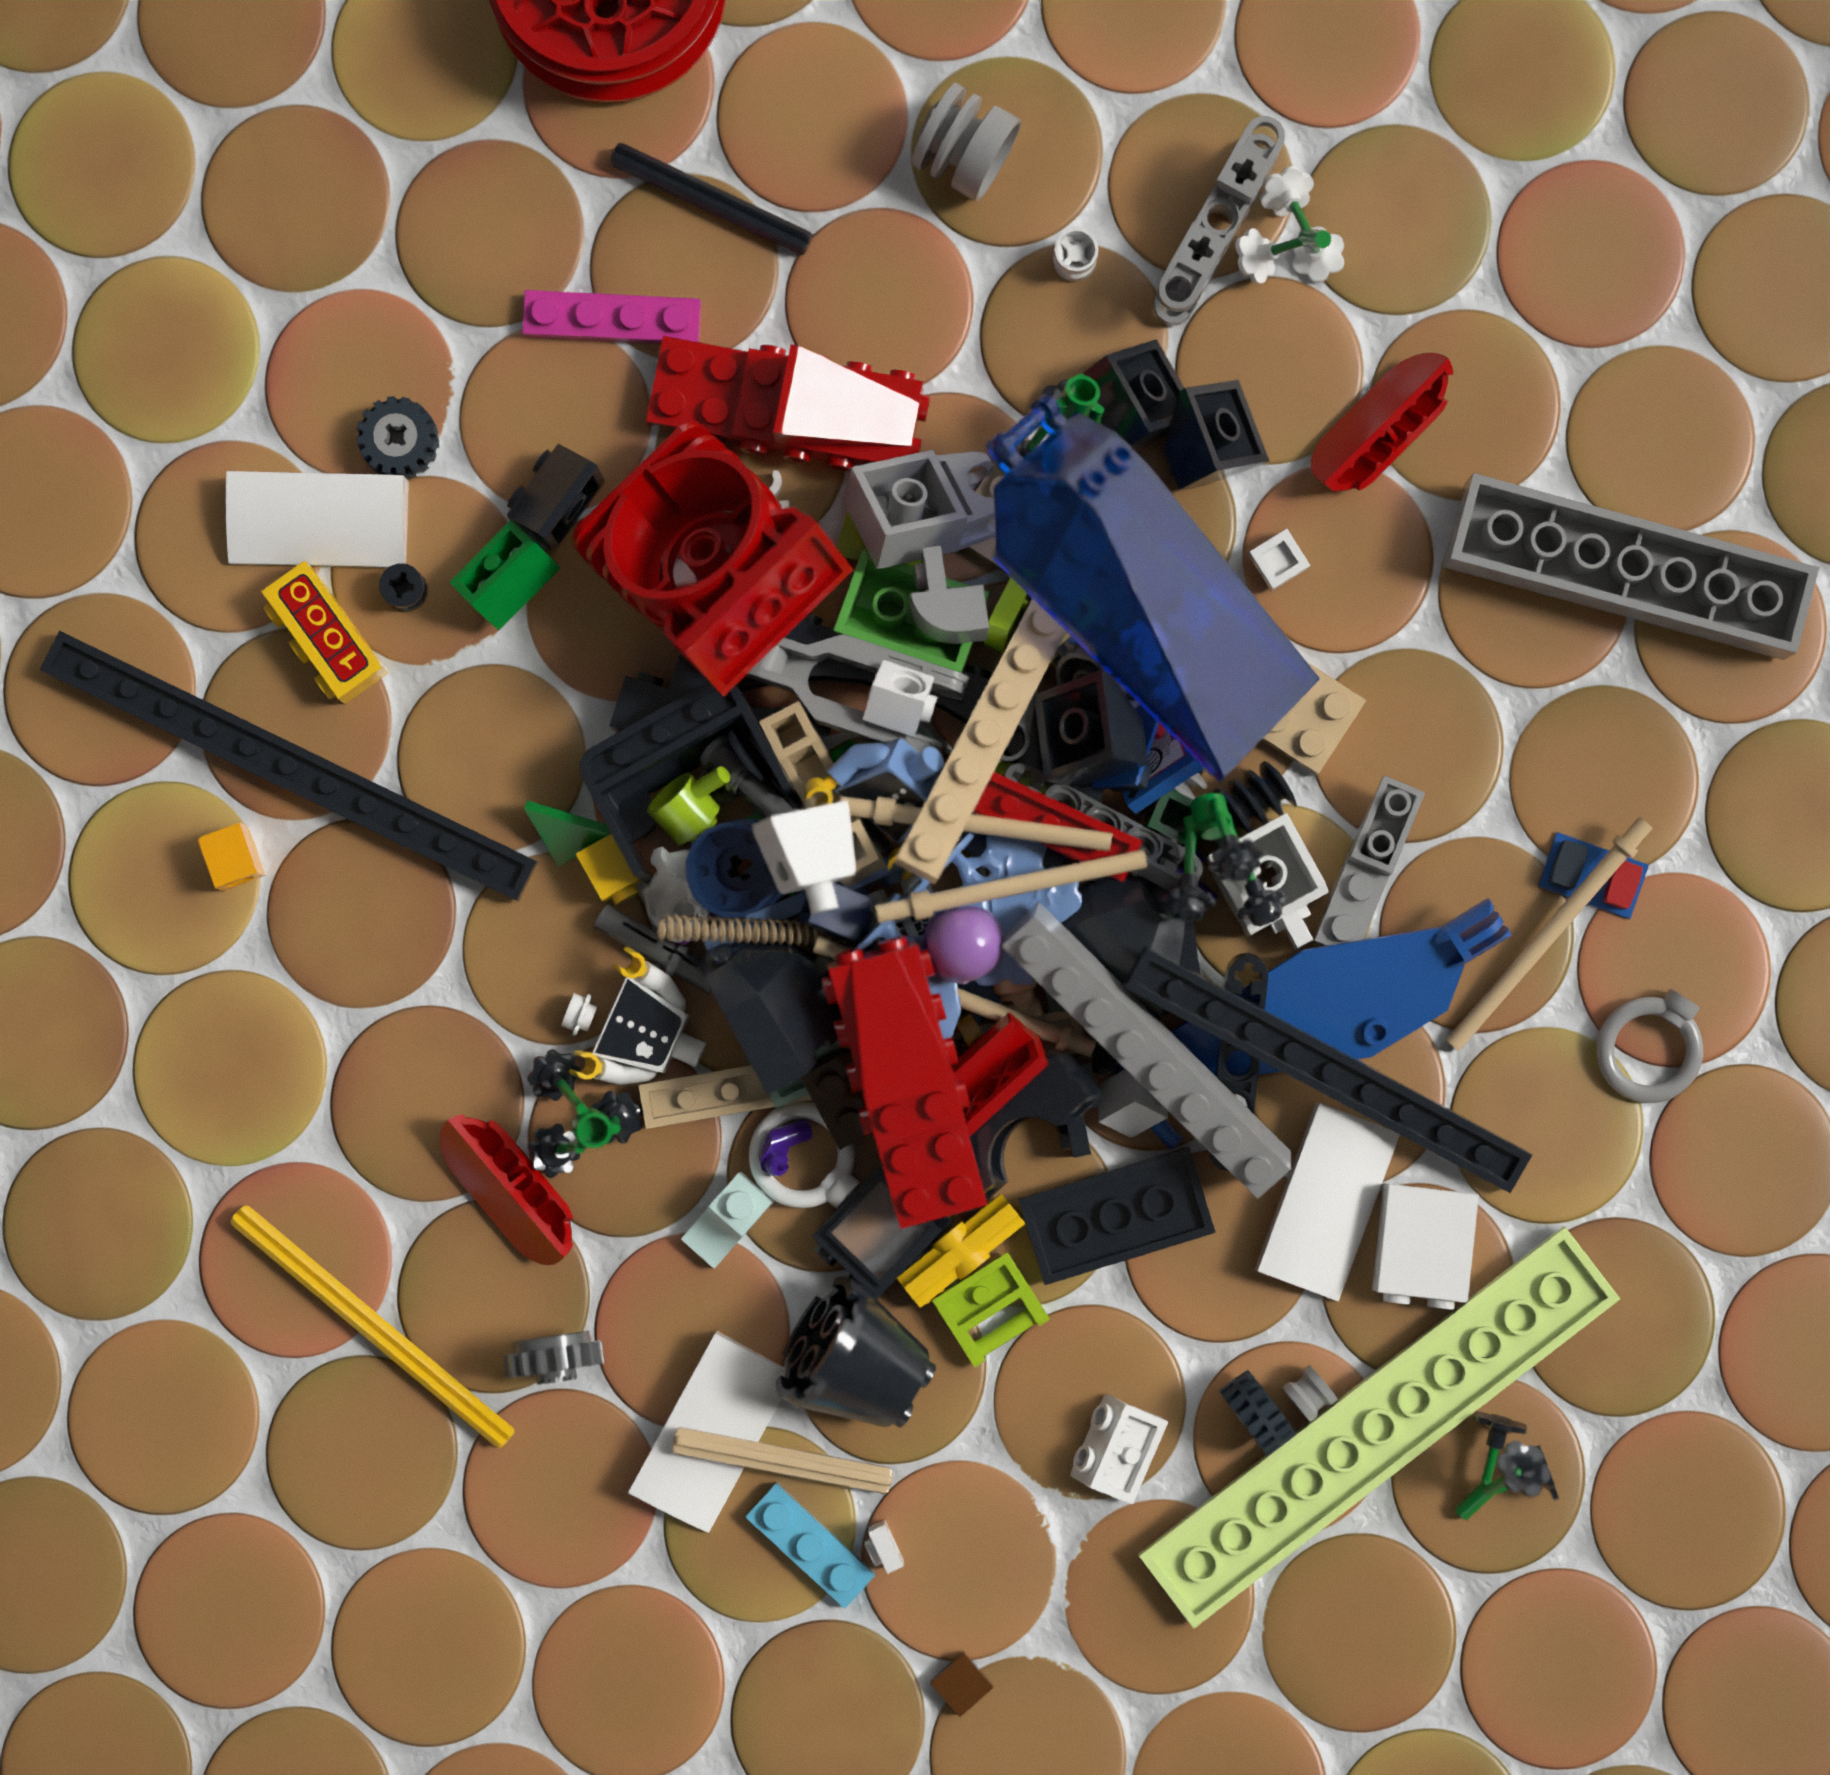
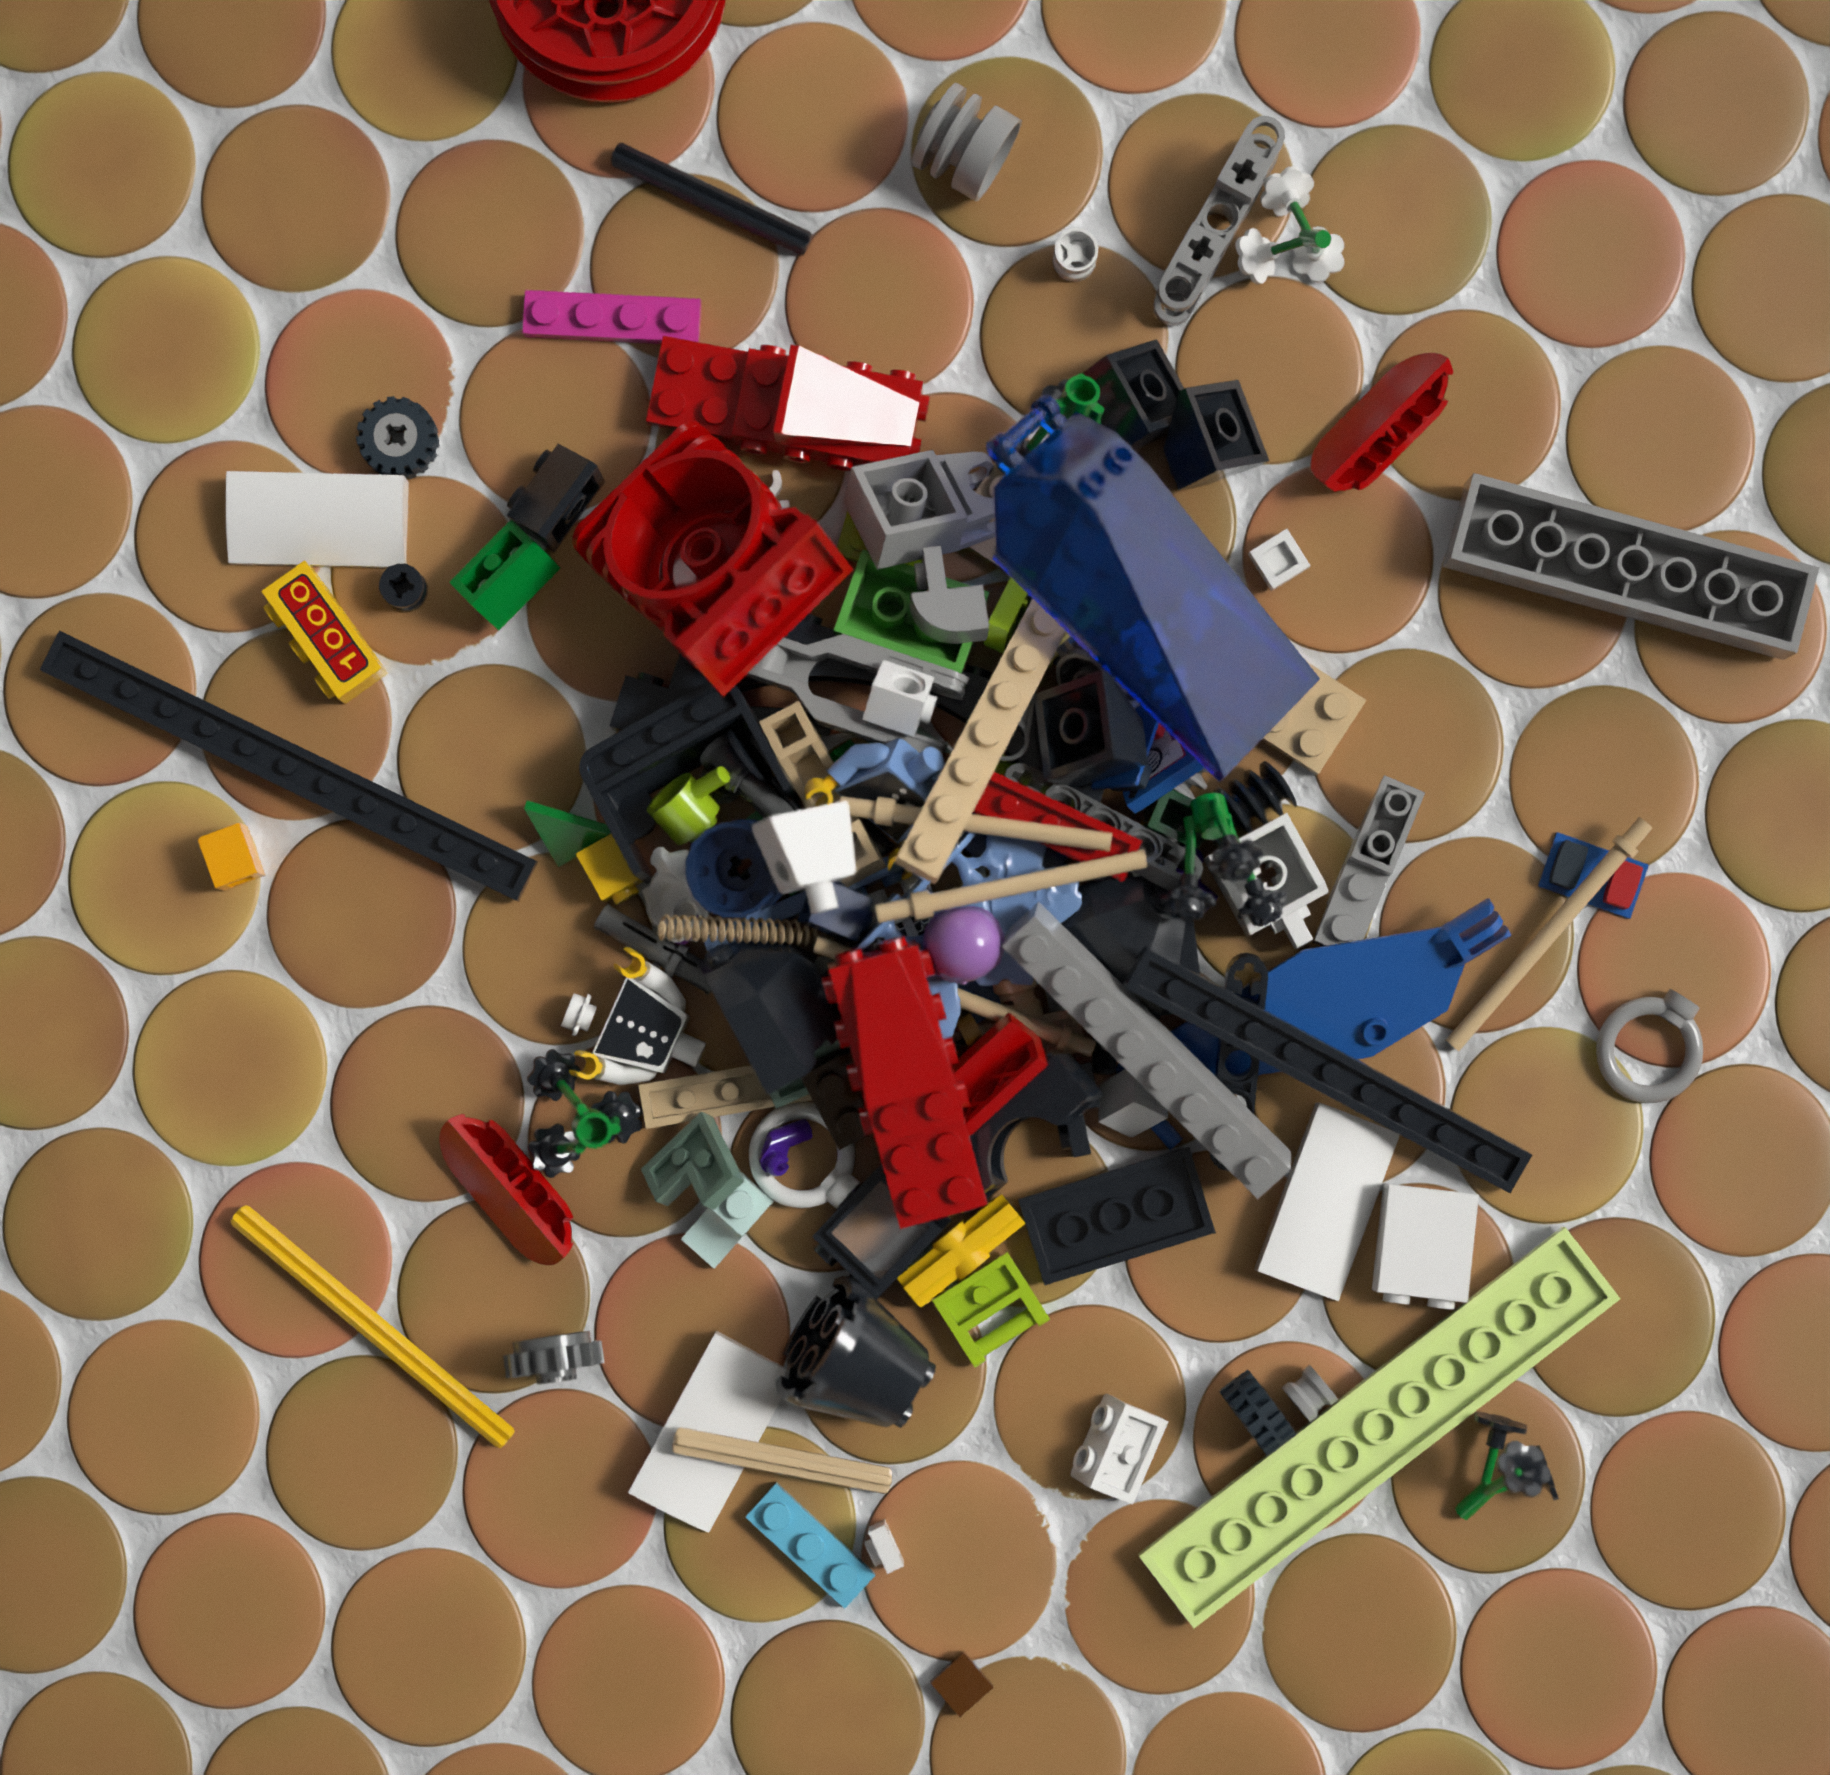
none -> sand green plate [641,1112,745,1210]

